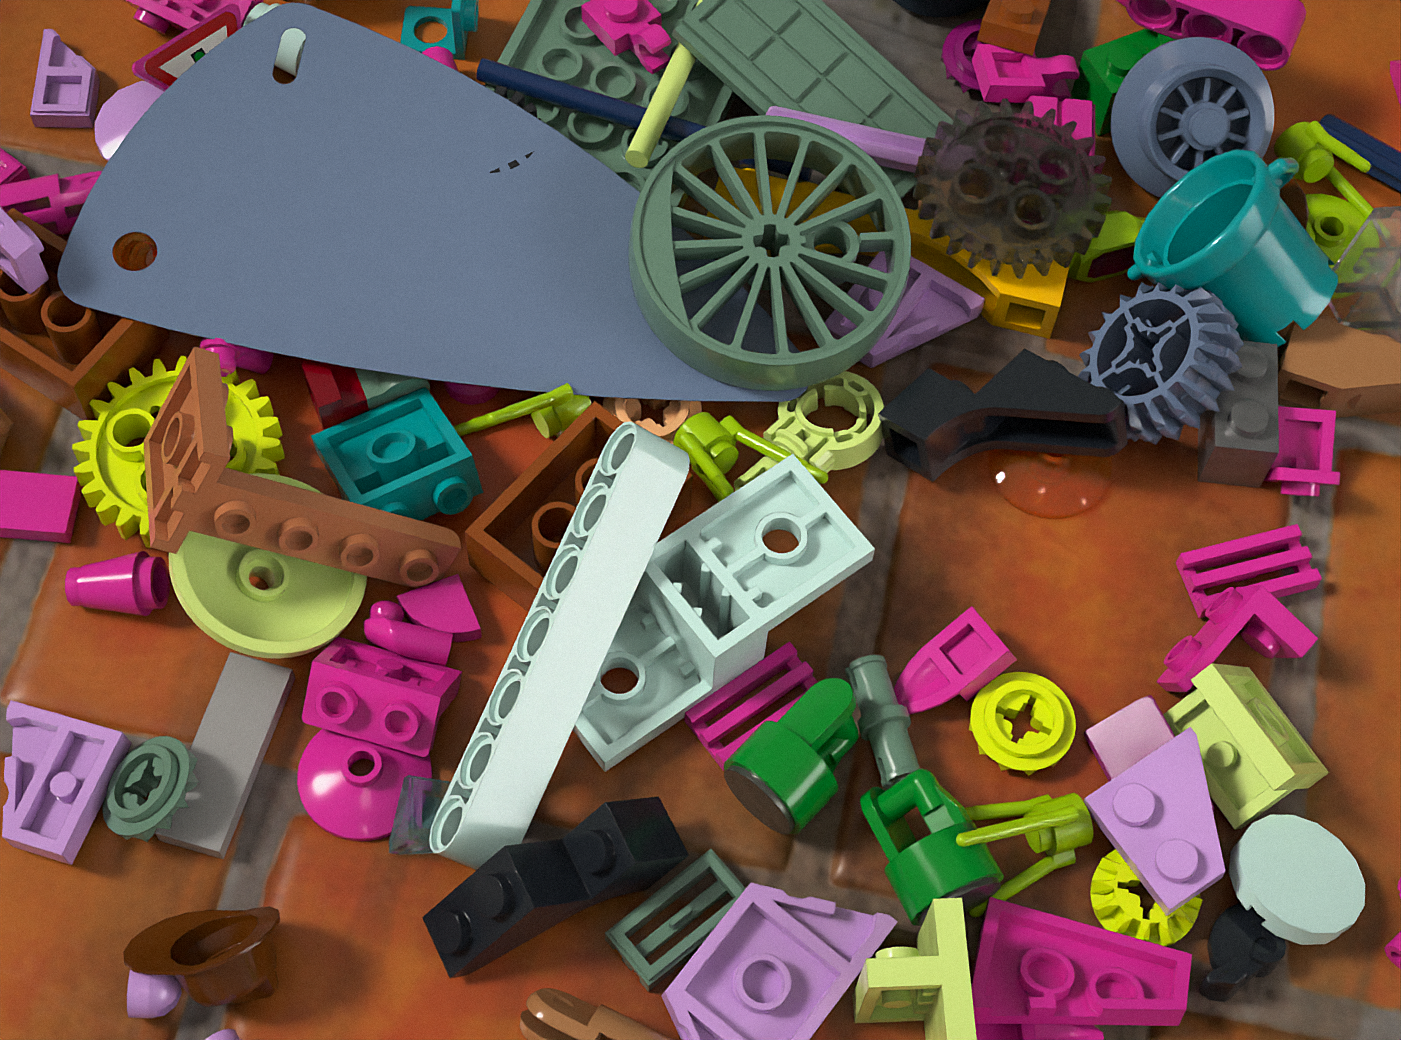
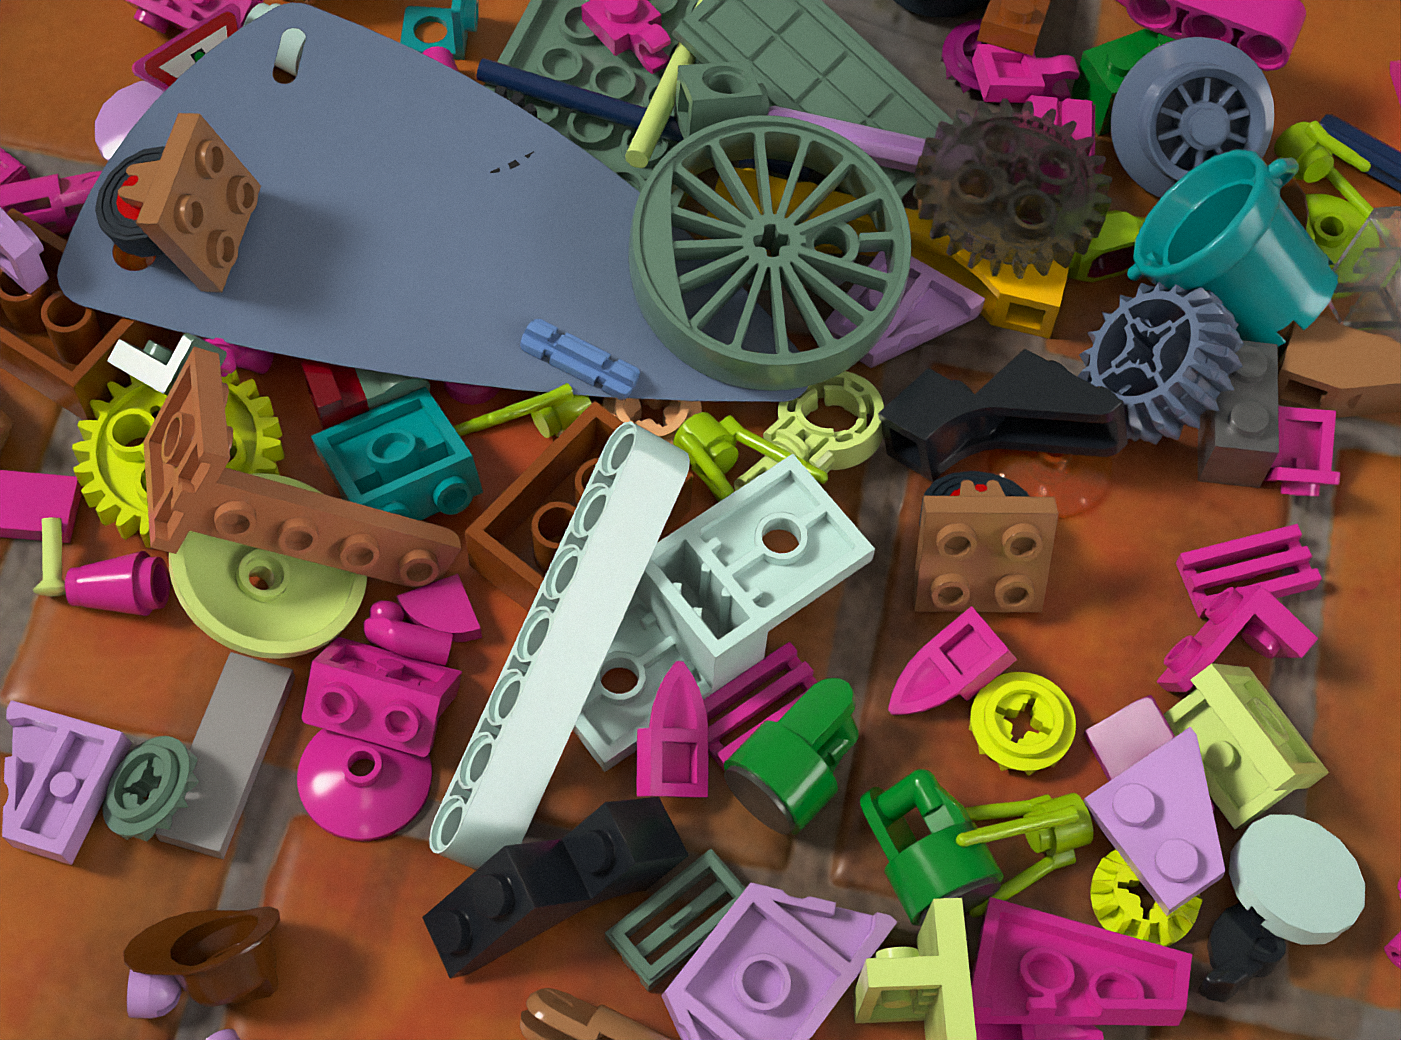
lavender tile [30,29,100,128] -> none
clear light blue slope [389,775,451,855] -> none
sand green pin [845,655,922,791] -> none
none -> yellowish green piece [33,517,66,596]
none -> medium nougat plate [95,113,261,293]
none -> bracket [107,333,227,396]
none -> medium blue axle [520,319,640,400]
none -> dark pink plate [637,661,708,798]
none -> sand green brick [674,60,769,139]
none -> medium nougat plate [912,471,1059,612]

